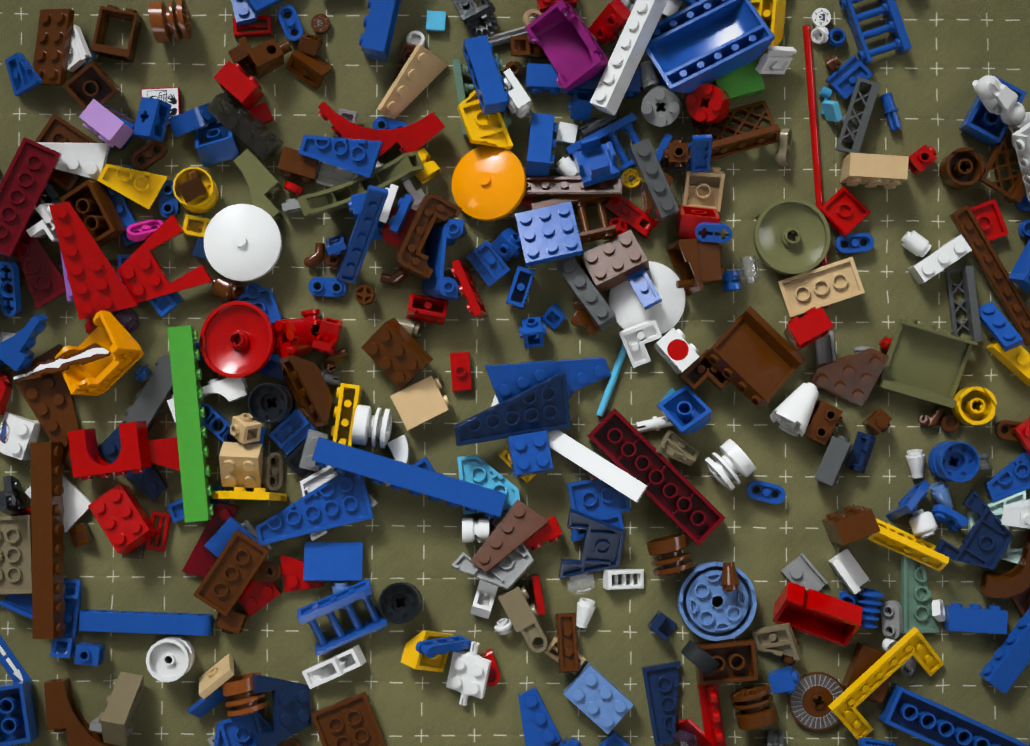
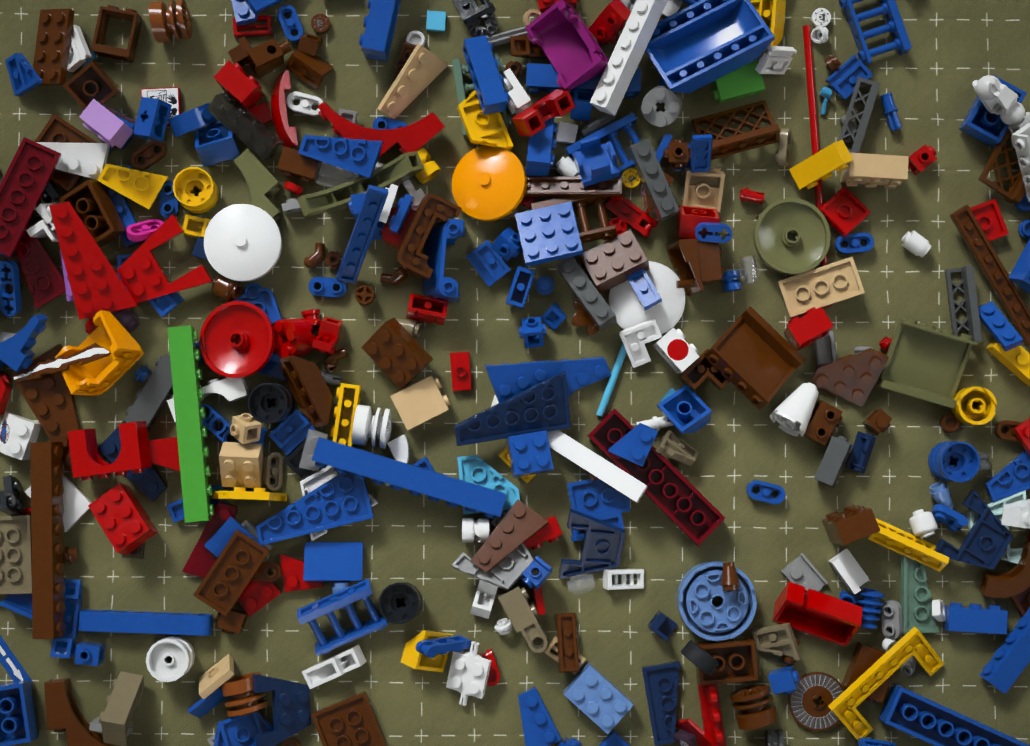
reddish brown slope [69,523,94,548] -> none
red tile [145,511,172,552] -> none
reddish brown panel [177,170,207,203] -> none
blue plate [325,233,347,255] -> none
red plate [451,259,488,319] -> none
white cone [576,598,596,628] -> none
white cone [640,61,659,91] -> none
reddish brown wheel [646,533,694,576] -> none
red brick [686,83,730,124] -> none
white wheel [704,439,756,491] -> none
medium azure tile [821,100,842,122] -> none
blue plate [827,28,846,48] -> none
blue wing [886,480,931,521] -> none
white cone [905,449,925,478] -> none
white arch [908,235,972,285] -> none
reddish brown arm [918,406,945,427] -> none
reddish brown brick [939,147,985,190] -> none
none -> reddish brown plate [64,546,78,565]
none -> red slope [271,70,298,149]
none -> white plate [286,91,323,117]
none -> red arch [512,89,575,137]
none -> blue brick [522,556,552,590]
none -> blue plate [535,276,554,295]
none -> blue wing [608,423,658,467]
none -> red pin [739,187,764,205]
none -> yellow brick [789,139,853,190]

